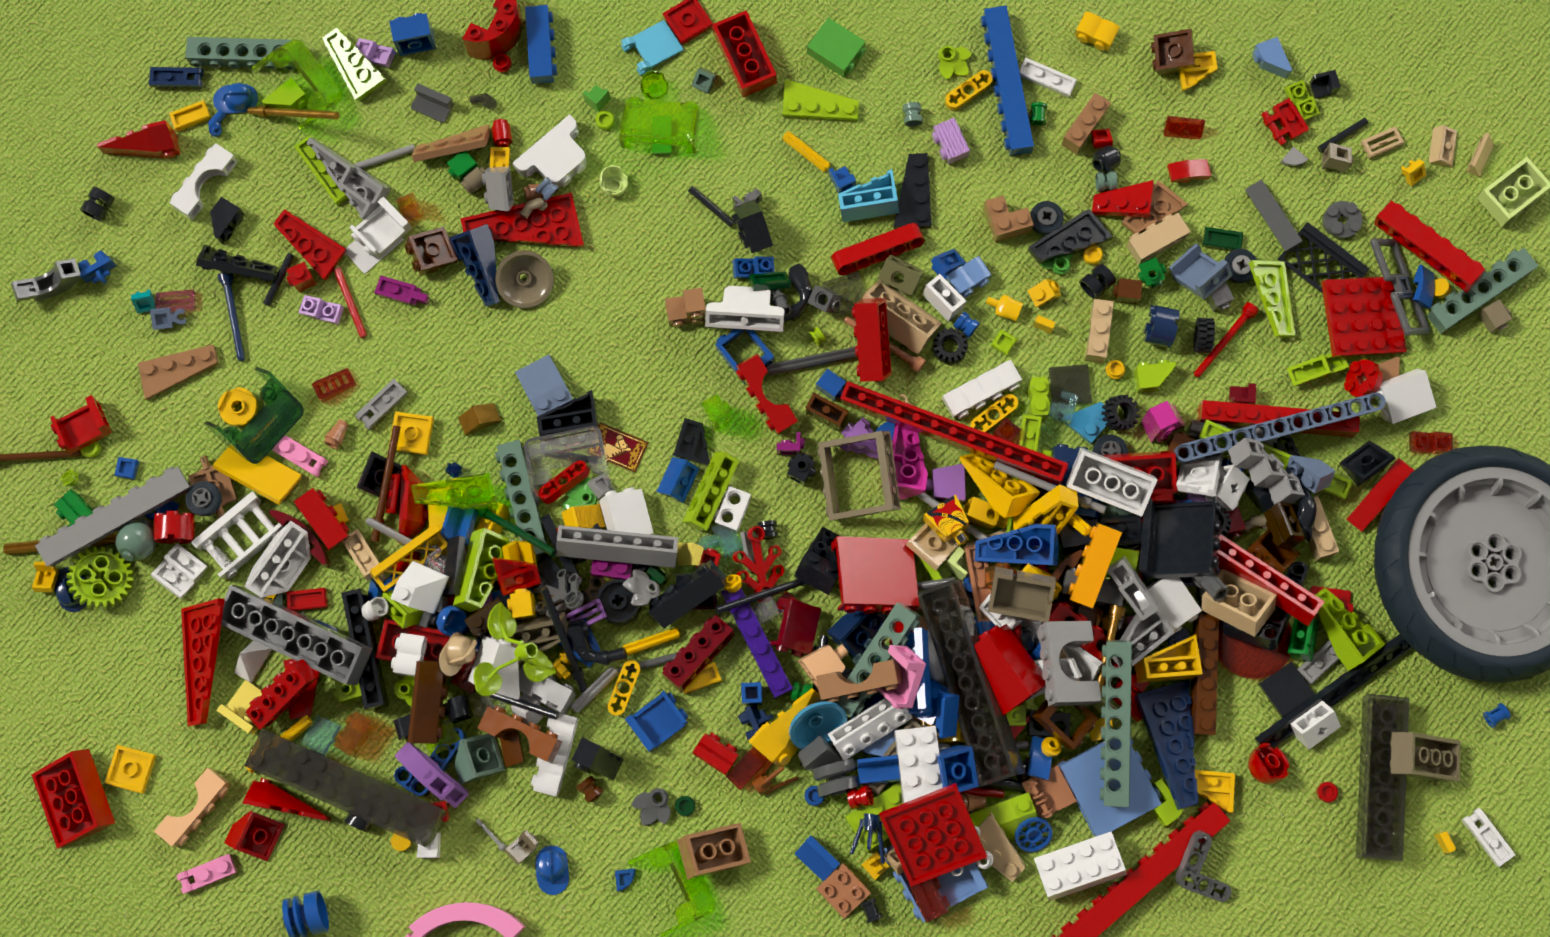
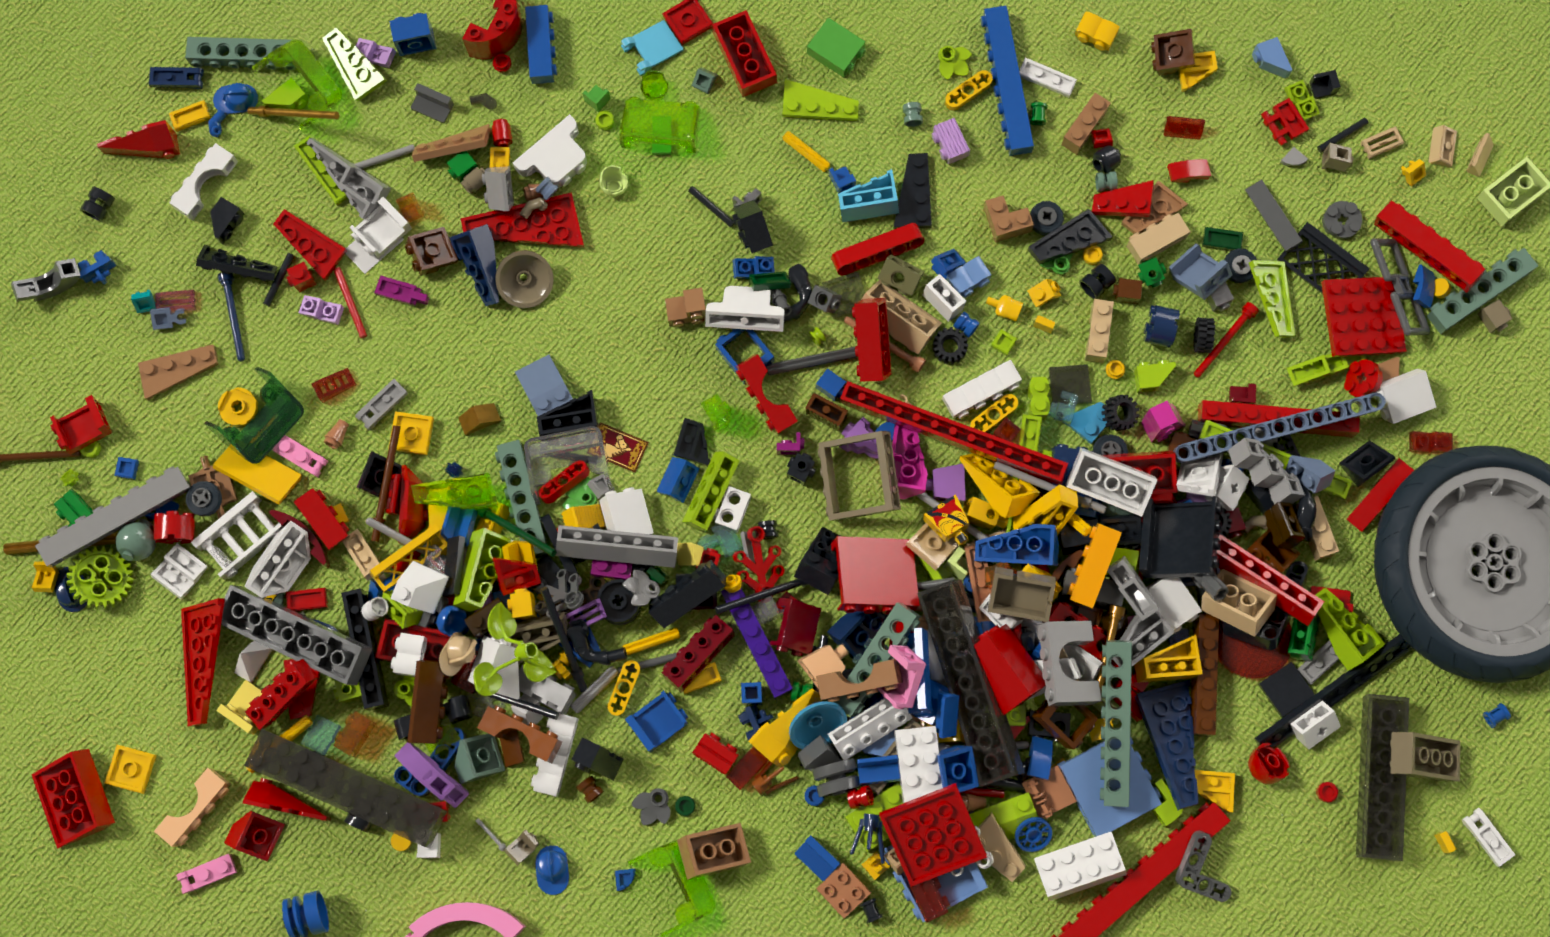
yellow plate [1041,737,1062,757] -> none

